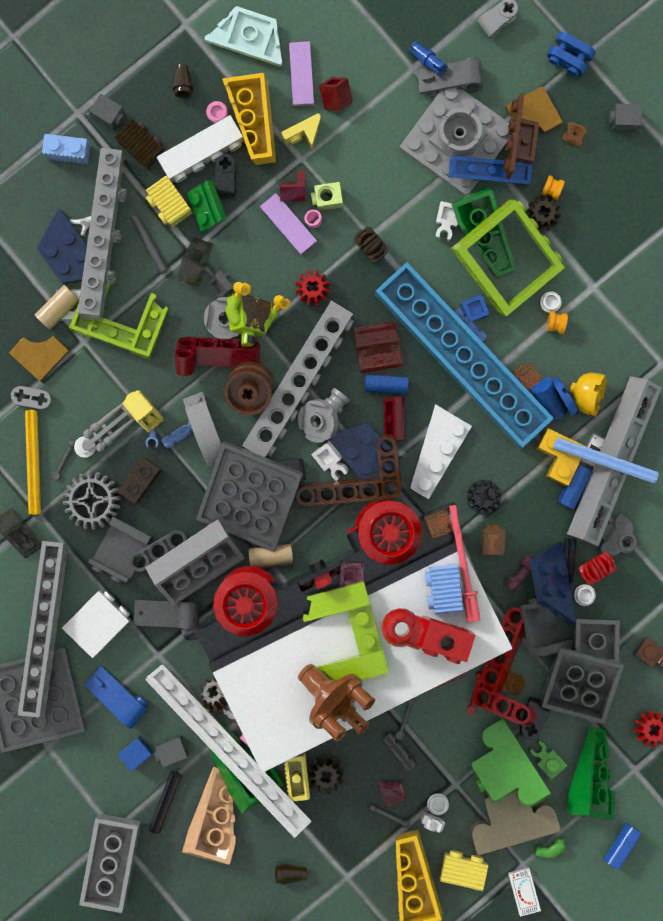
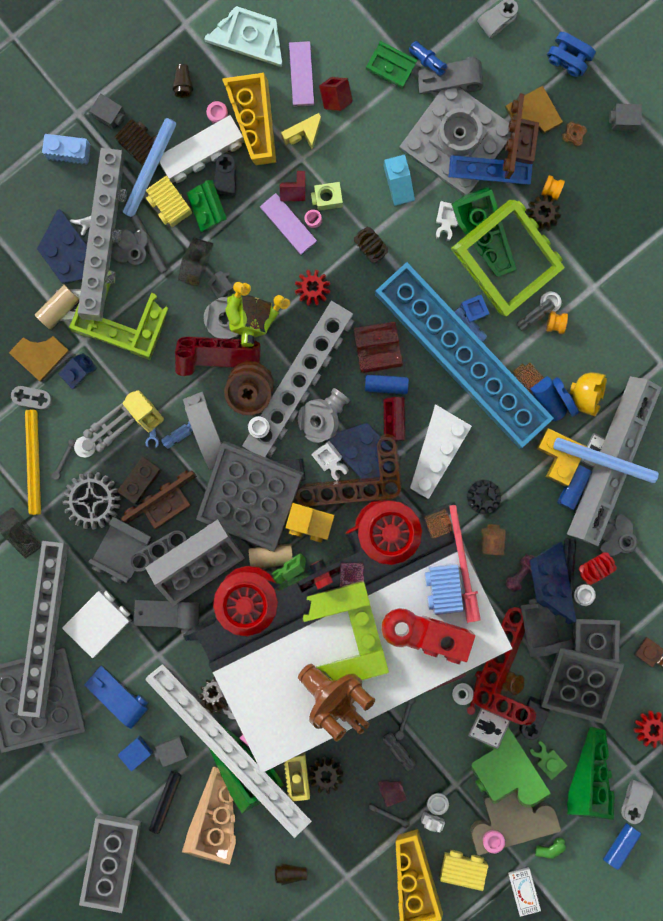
none -> dark blue bracket [58,353,97,389]
none -> dark grey plate [111,228,148,265]
none -> reddish brown bracket [121,470,197,530]
none -> light blue axle [123,118,176,217]
none -> white plate [248,416,270,438]
none -> bright green plate [272,553,306,584]
none -> yellow brick [286,503,334,543]
none -> green plate [366,41,417,89]
none -> medium azure slope [384,154,415,206]
none -> white plate [452,683,474,705]
none -> sticker [468,708,511,749]
none -> bright pink tile [483,830,505,853]
none -> dark grey axle [517,299,555,331]
none -> light grey piece [621,779,653,824]

